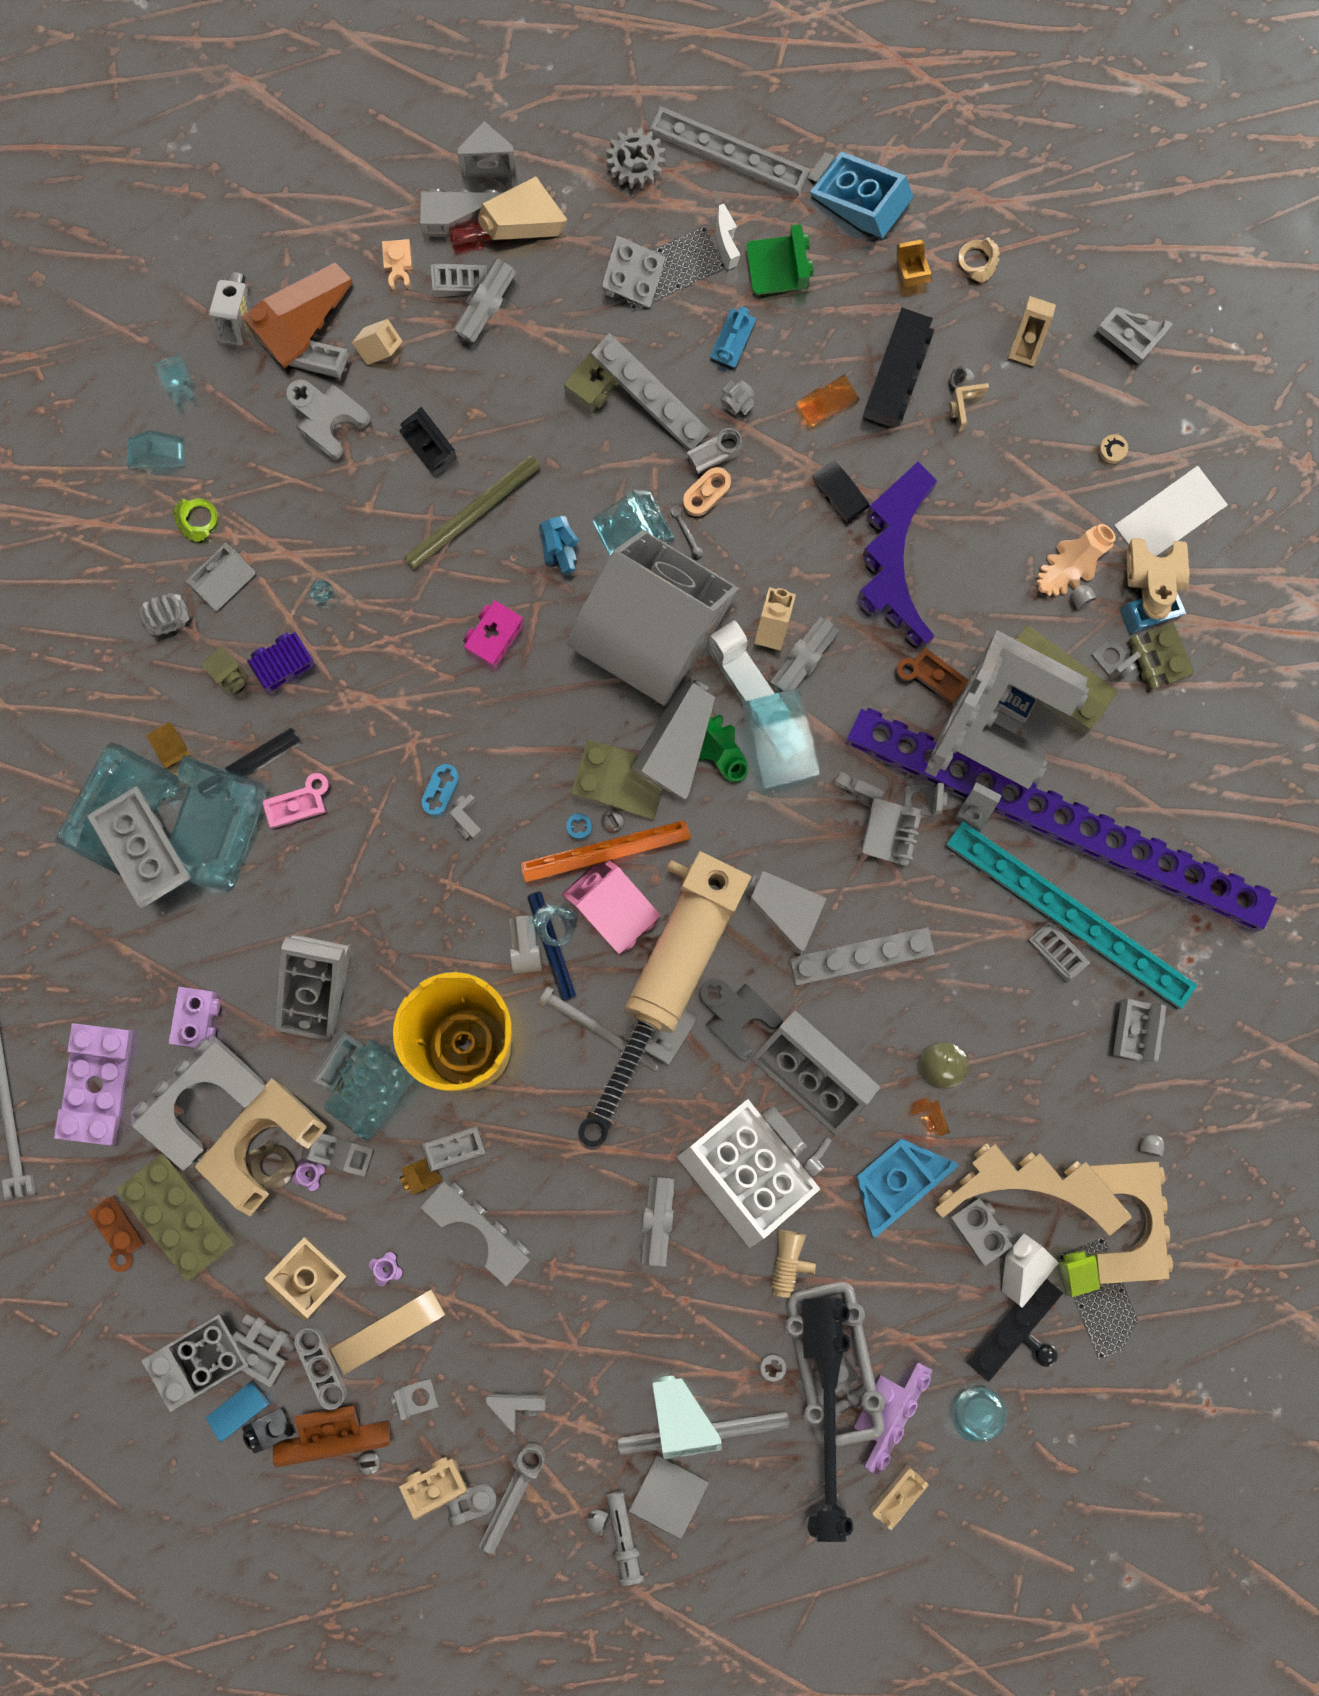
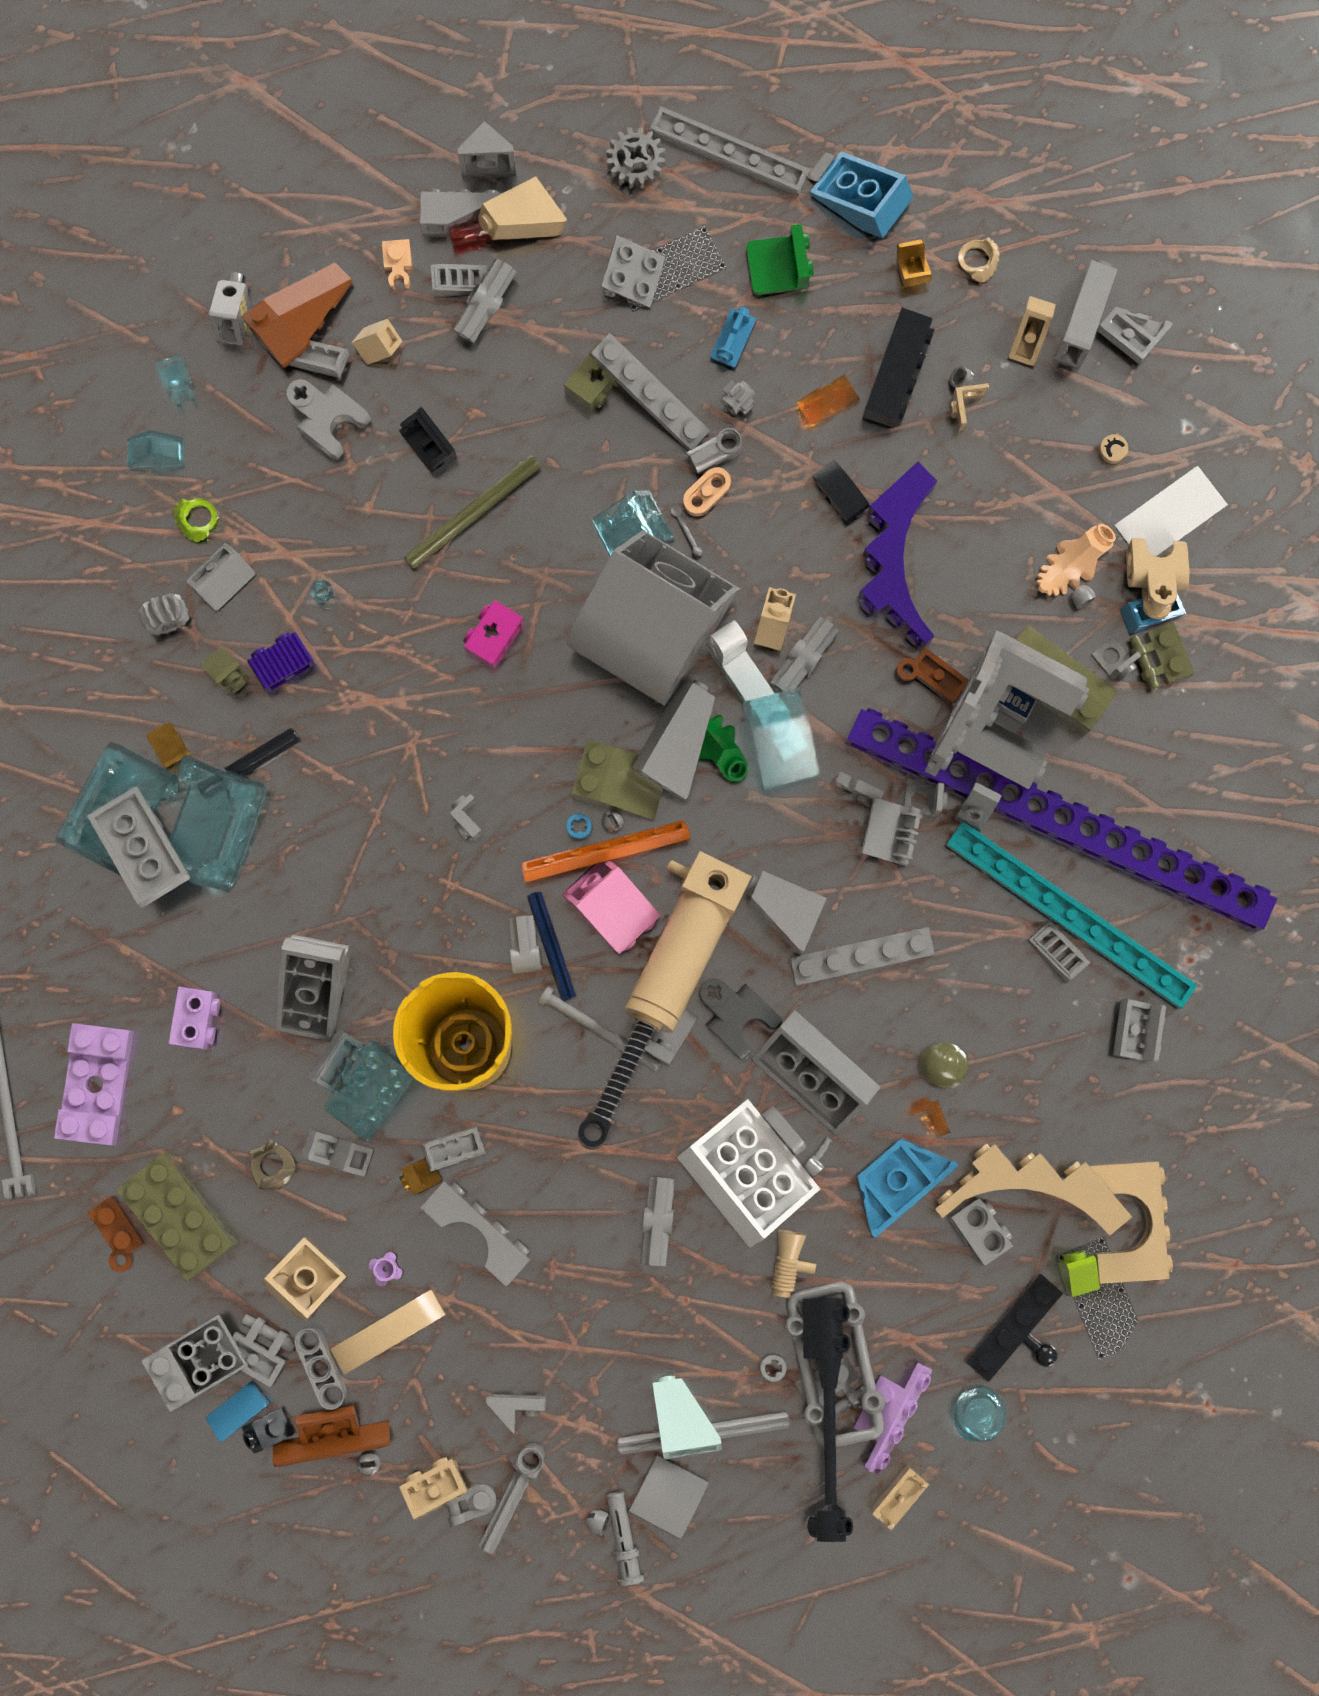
light grey arch [131,1035,266,1171] -> none
tan arch [195,1078,327,1216] -> none
bright pink hinge [262,773,329,829] -> none
lavender plate [292,1158,325,1191] -> none
light grey bracket [391,1379,438,1421] -> none
dark azure beam [421,764,459,817] -> none
clear light blue piece [532,904,577,947] -> none
dark azure rock [538,516,579,575] -> none
white slope [715,203,740,270] -> none
white slope [1002,1234,1059,1308] -> none
light grey hinge [1140,1135,1164,1157] -> none
none -> light grey slope [1054,260,1118,368]

